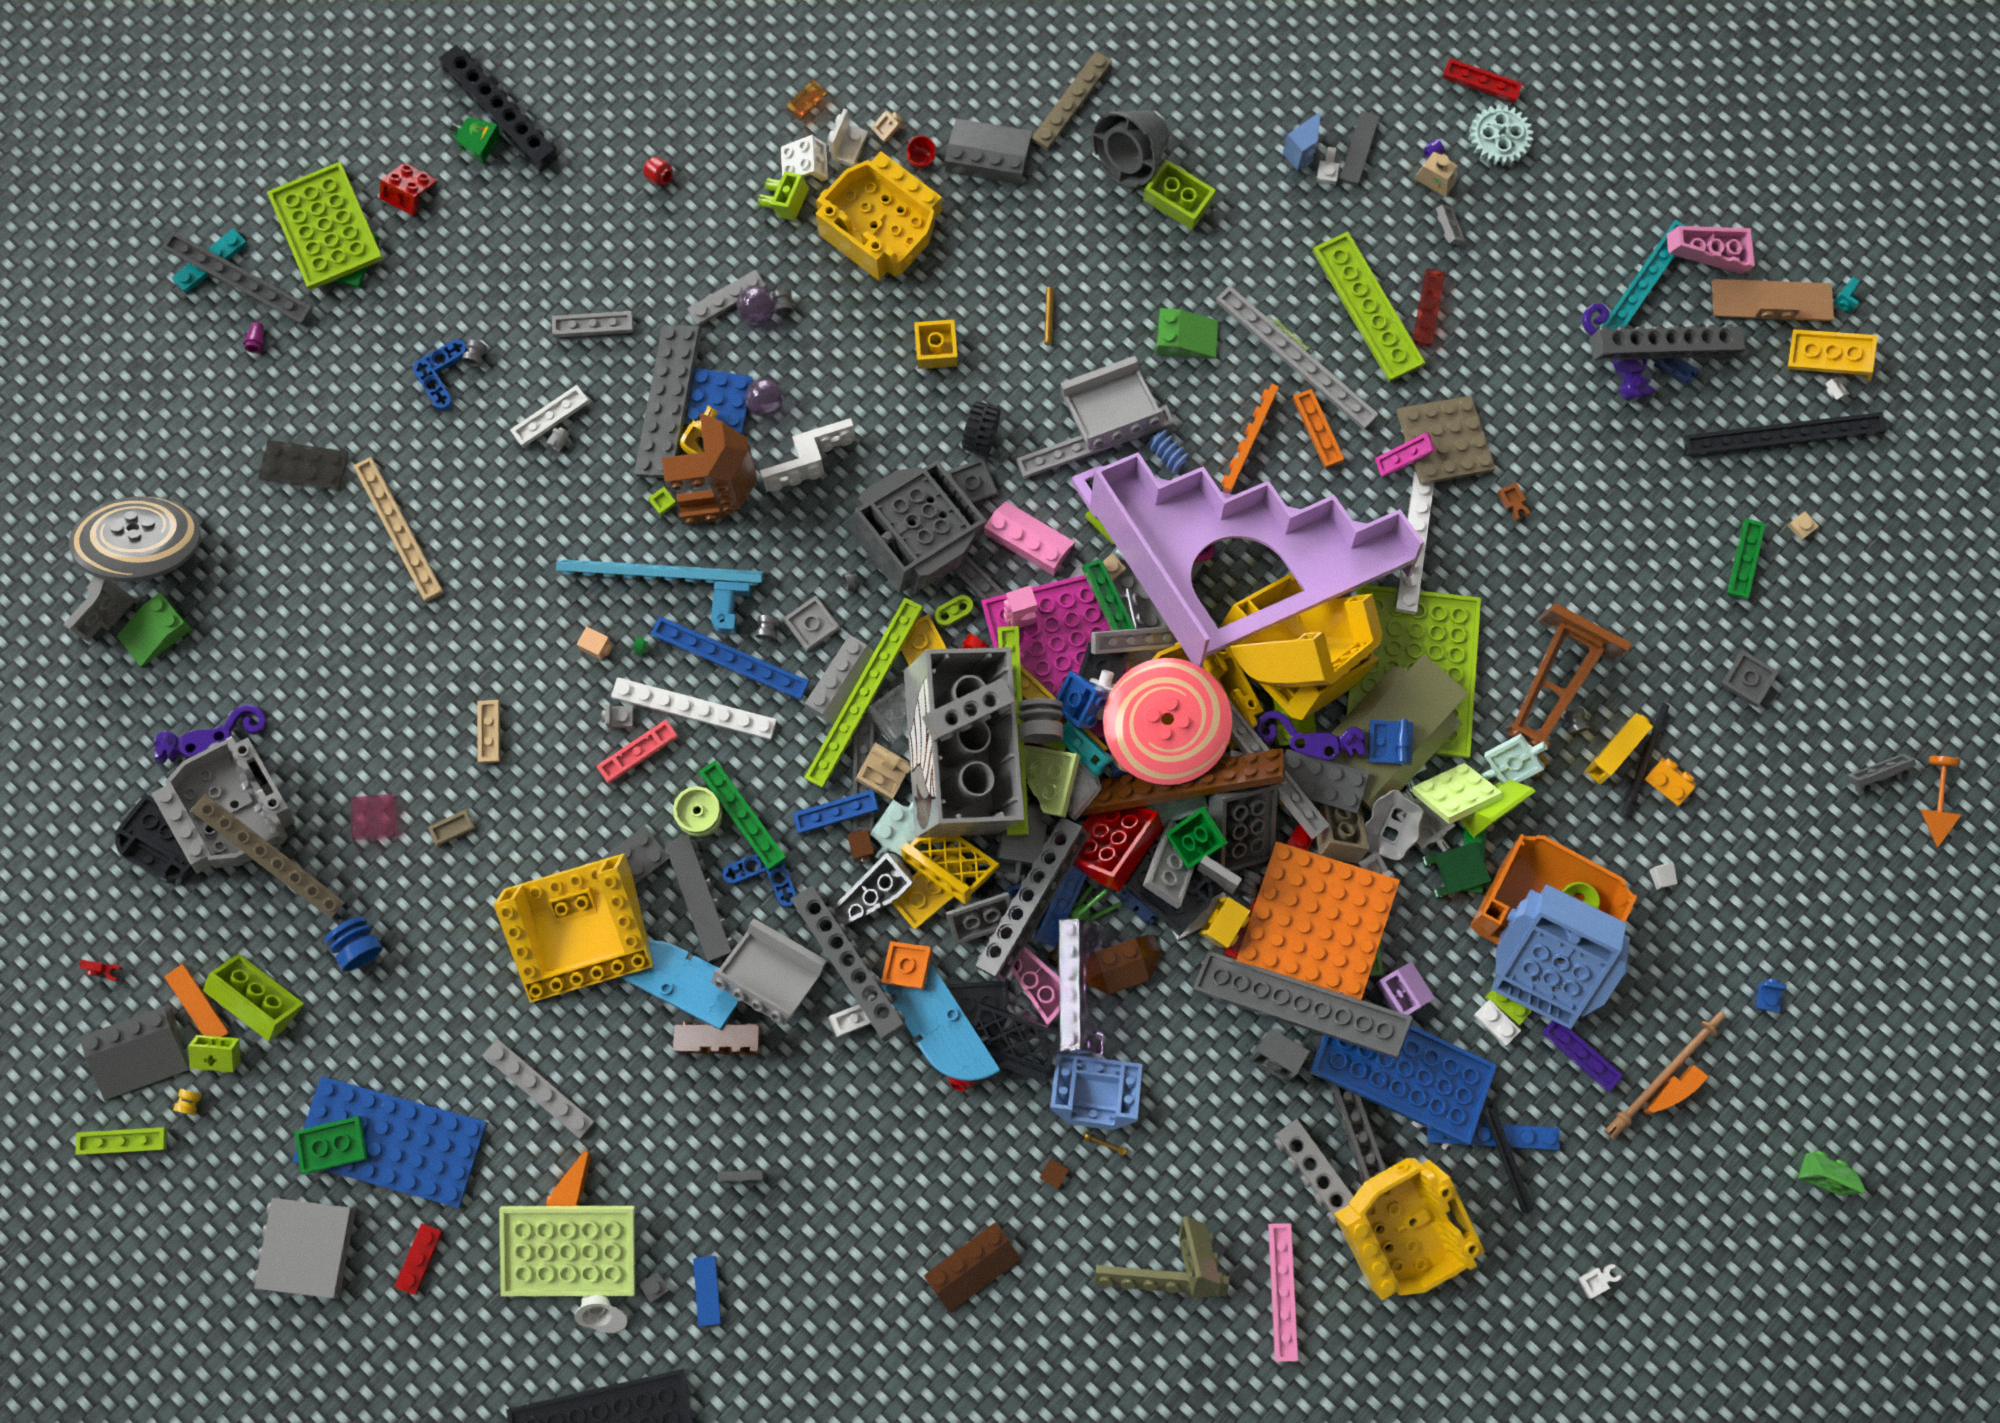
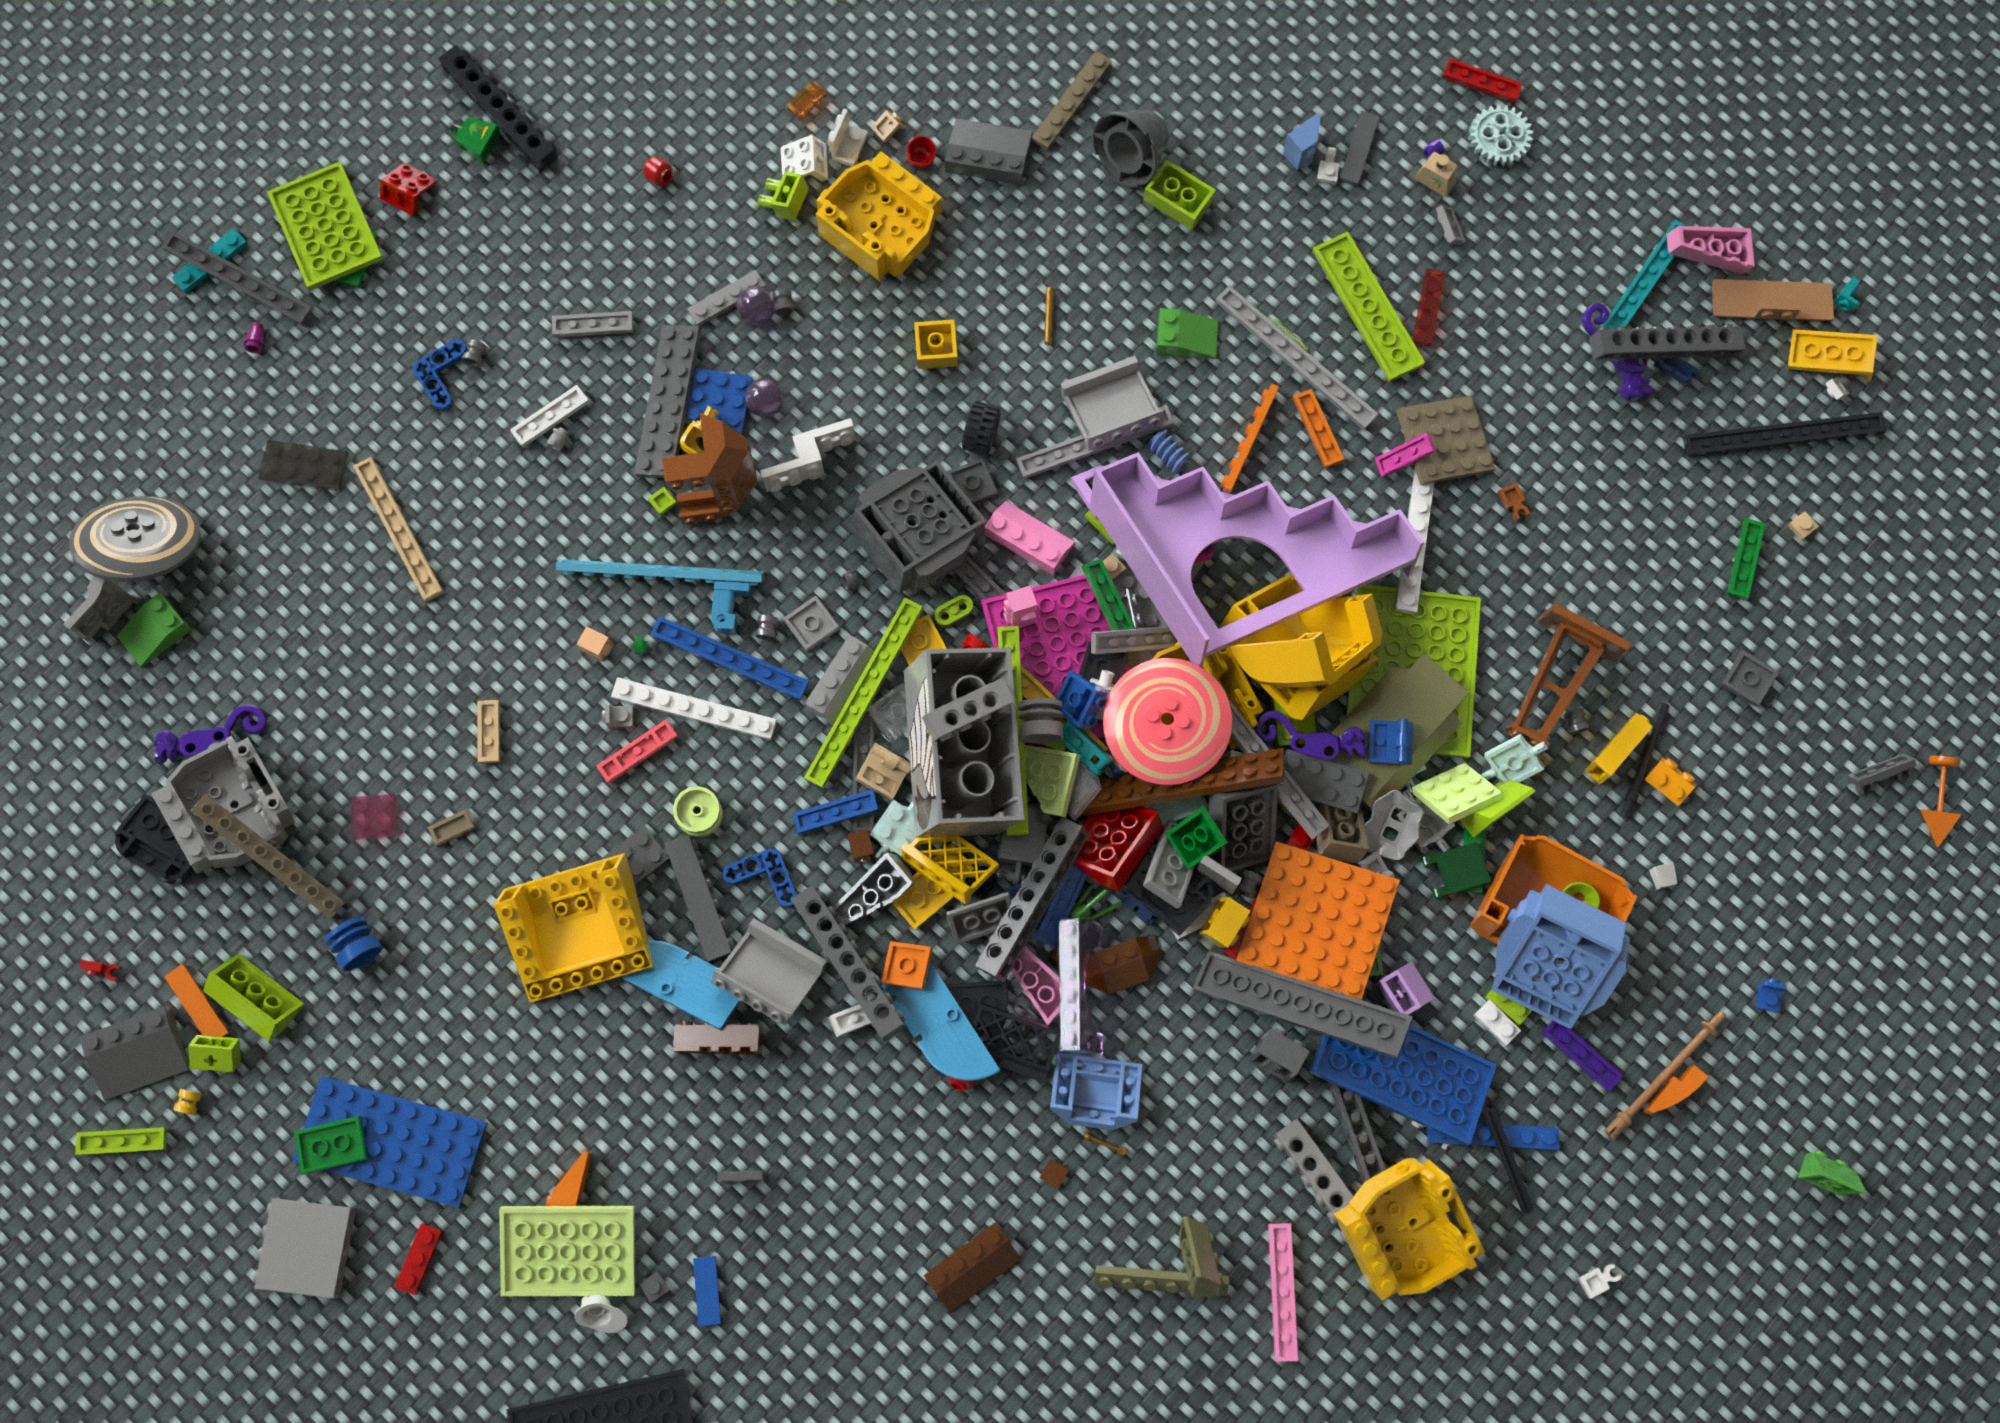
light grey plate [483,1039,595,1139] -> none
green plate [698,760,787,871] -> none

